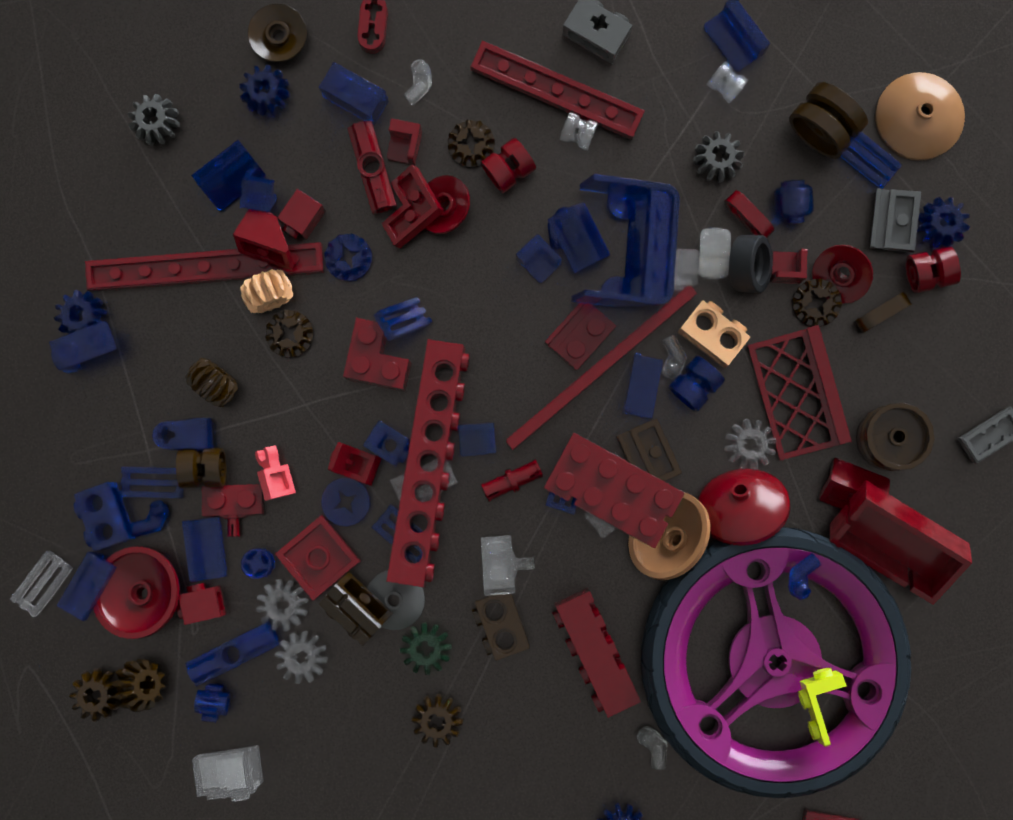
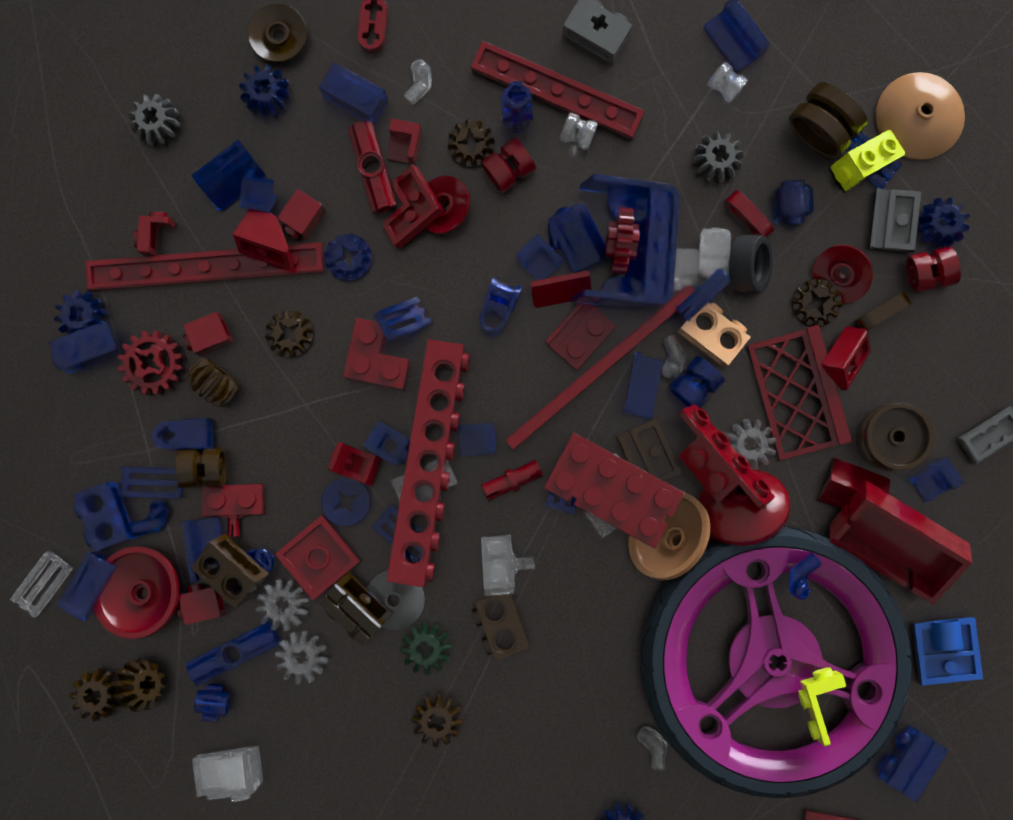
light nougat gear [240,269,293,314] -> none
coral plate [255,445,296,501] -> none
dark red wedge [552,588,641,718] -> none
dark red panel [770,248,808,284] -> none
none -> dark red gear [117,330,185,395]
none -> dark red bracket [133,212,176,256]
none -> dark red brick [183,312,234,356]
none -> dark brown brick [191,534,269,609]
none -> clear blue piece [479,276,522,337]
none -> clear blue piece [501,81,533,133]
none -> dark red slope [530,270,592,308]
none -> dark red gear [605,207,640,274]
none -> clear blue axle [676,268,731,322]
none -> dark red bracket [679,404,775,508]
none -> dark red slope [822,326,871,391]
none -> neon yellow bracket [830,130,905,192]
none -> clear blue brick [879,726,949,802]
none -> clear blue panel [909,457,965,502]
none -> blue plate [911,617,983,686]

